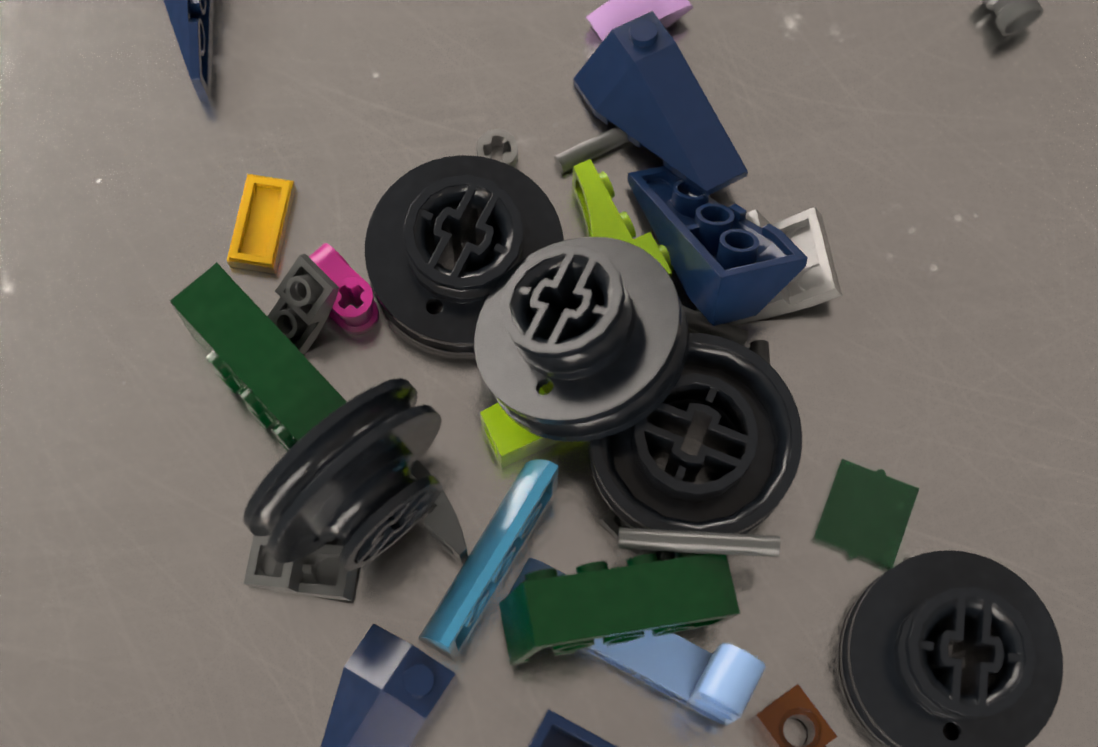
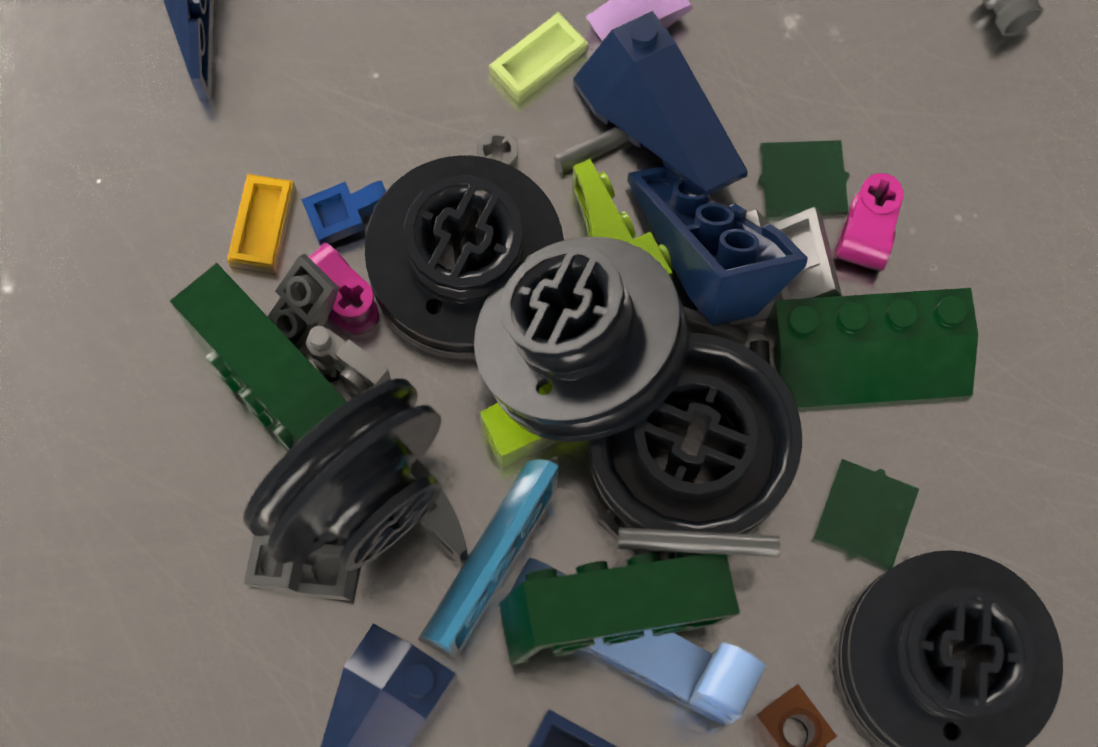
none -> blue plate [301,181,386,245]
none -> light grey plate [306,326,391,398]
none -> yellowish green tile [489,12,588,104]
none -> clear green piece [758,140,850,217]
none -> dark green slope [767,288,978,410]
none -> dark pink piece [835,173,904,272]

